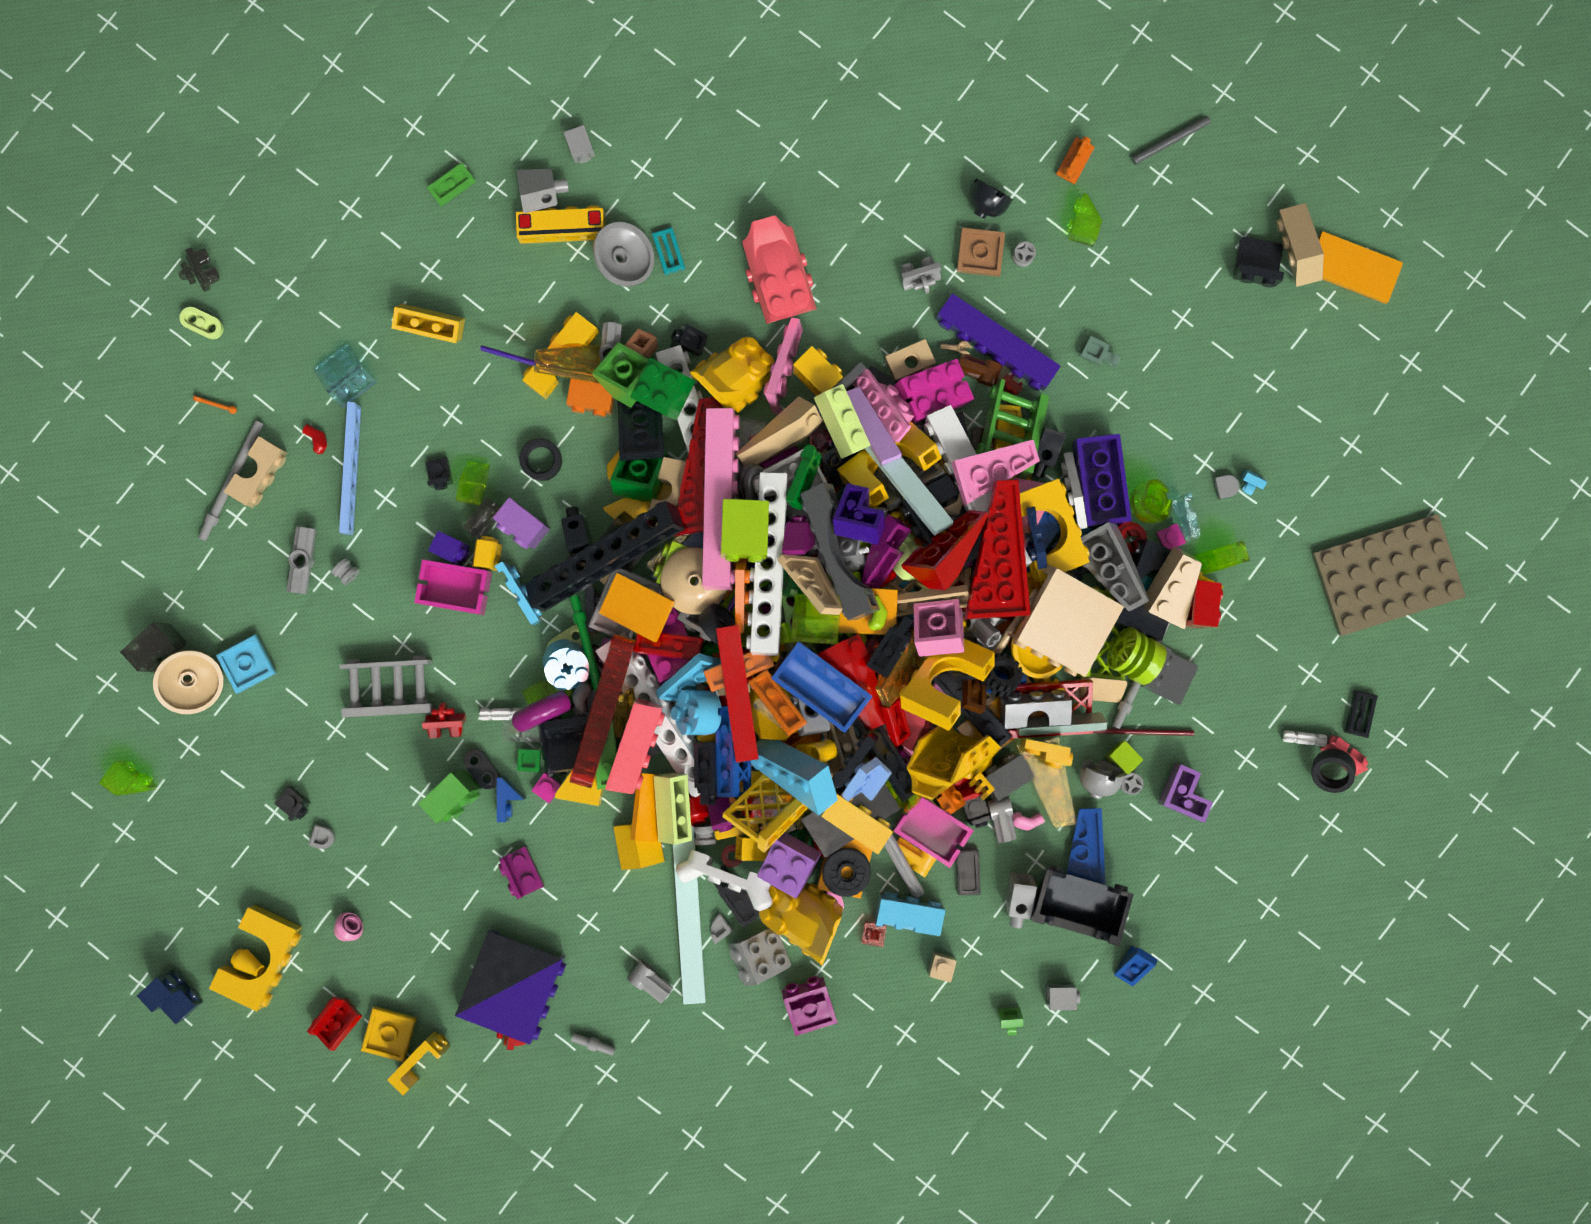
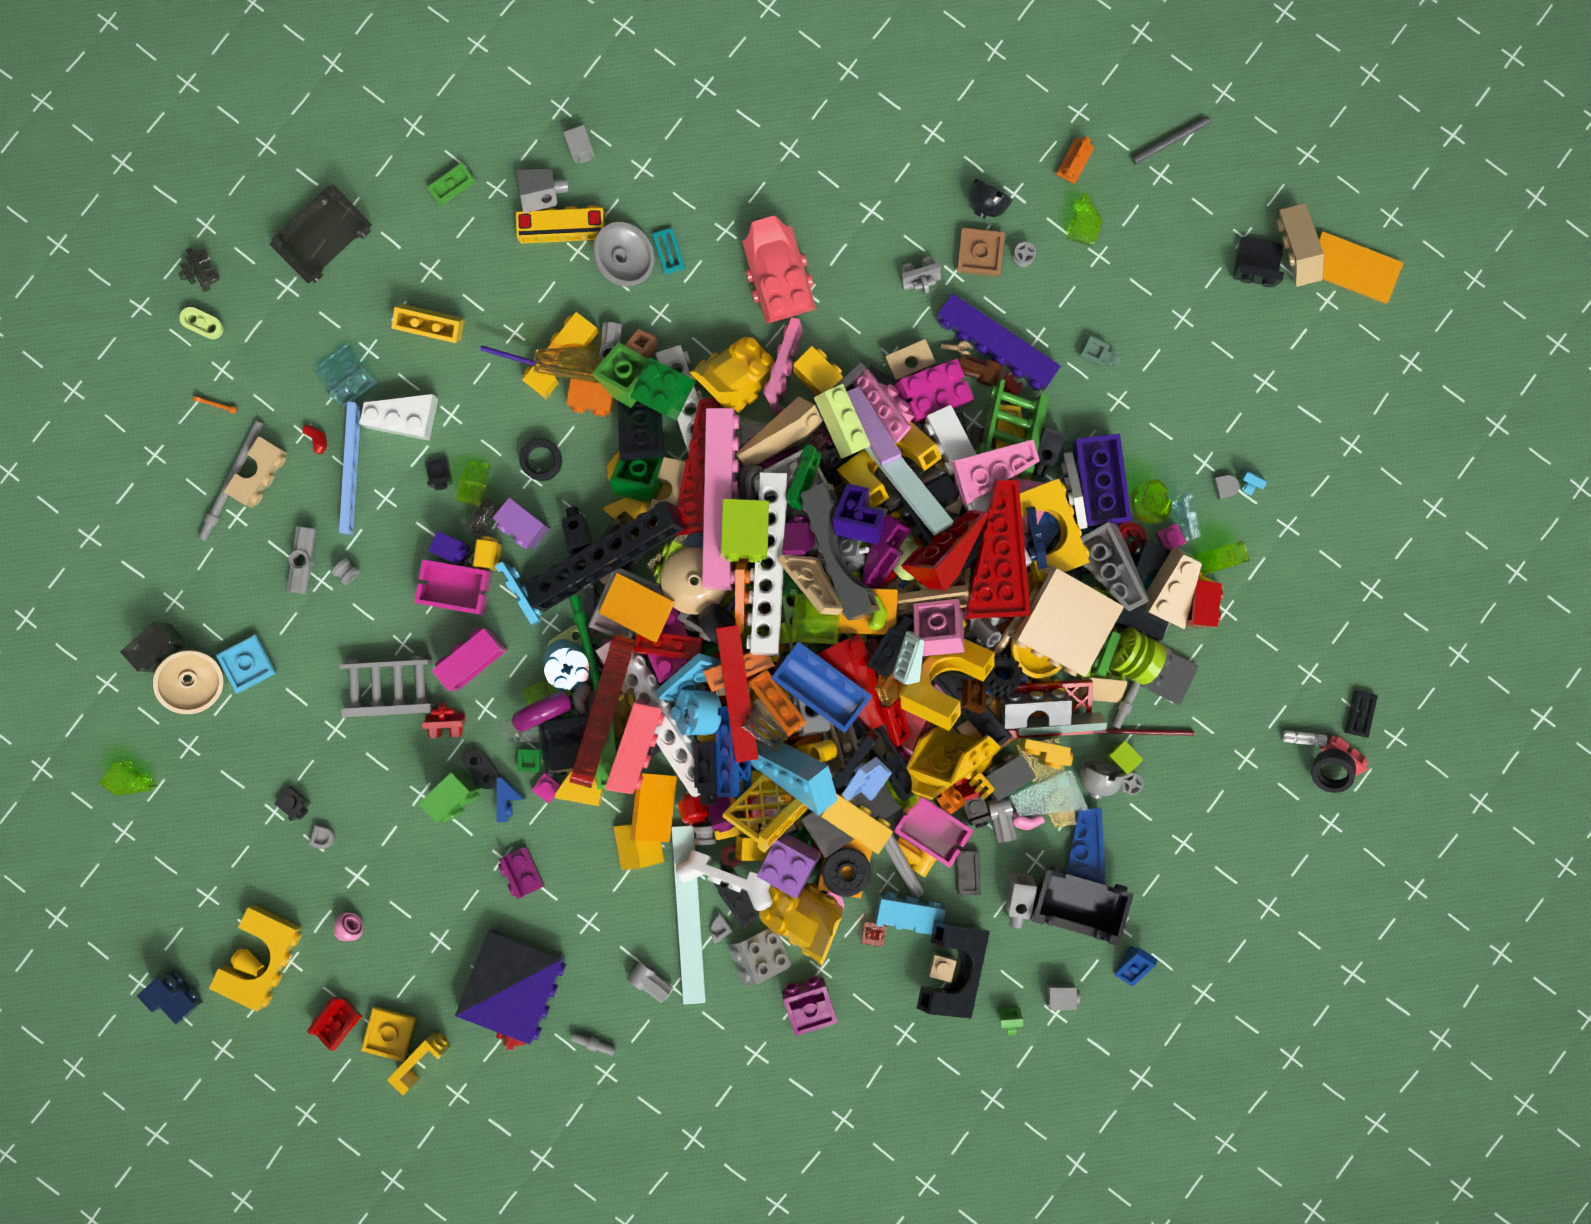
white axle [479,708,522,720] -> none
yellowish green brick [654,772,692,845] -> none
black bracket [670,324,708,356] -> none
medium lavender brick [1158,763,1213,823] -> none
dark tan plate [1312,514,1466,636] -> none
none -> clear smoke windscreen [269,183,372,284]
none -> white wedge [359,394,438,441]
none -> dark pink piece [431,628,508,691]
none -> clear smoke tile [741,707,787,752]
none -> light aqua slope [893,631,924,685]
none -> black arch [916,920,990,1019]
none -> clear light blue wing [1009,769,1089,816]
none -> bright green plate [1091,631,1121,676]

